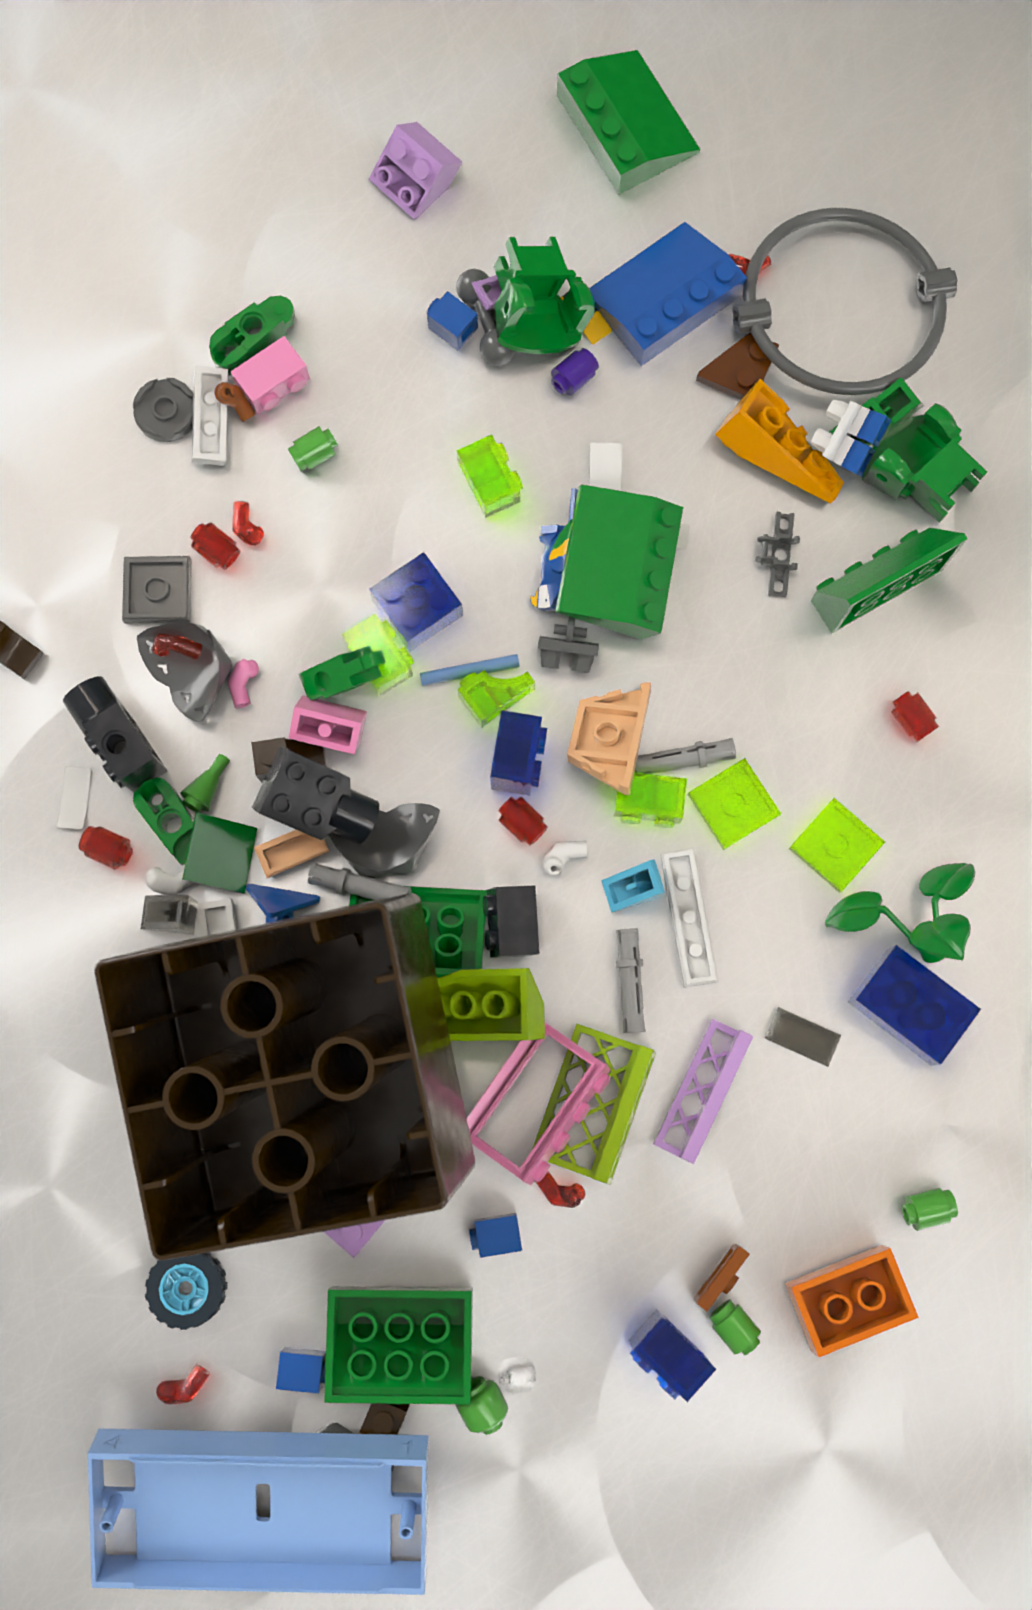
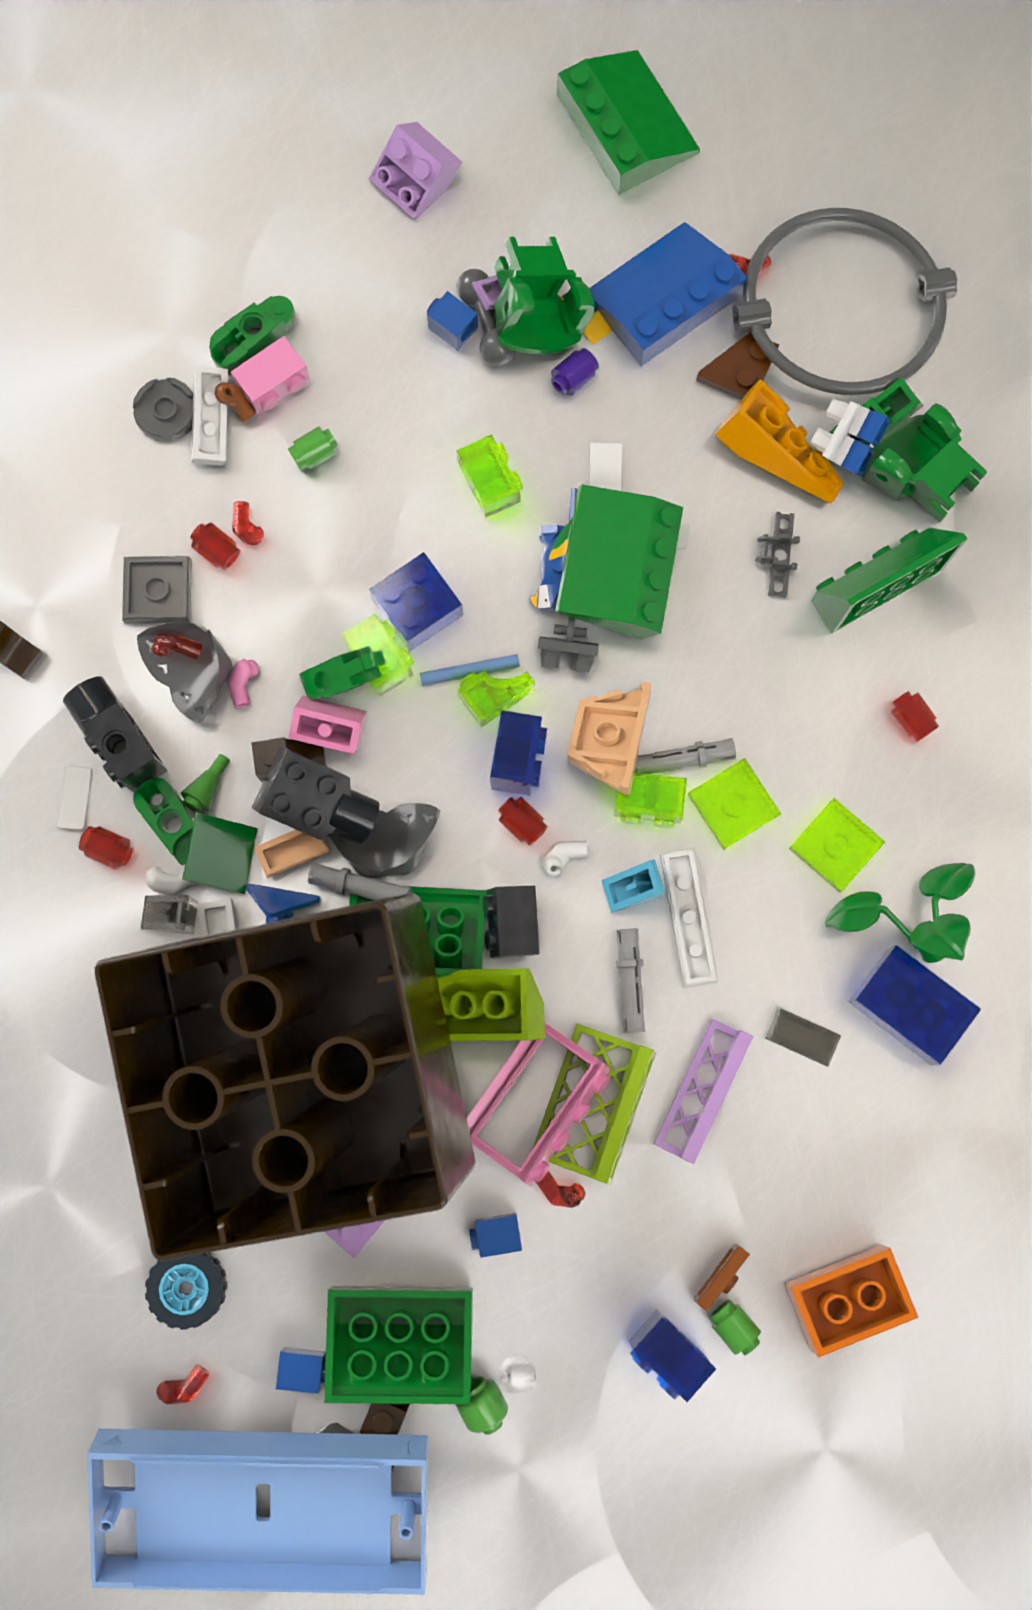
bright green brick [902,1188,958,1231] -> none

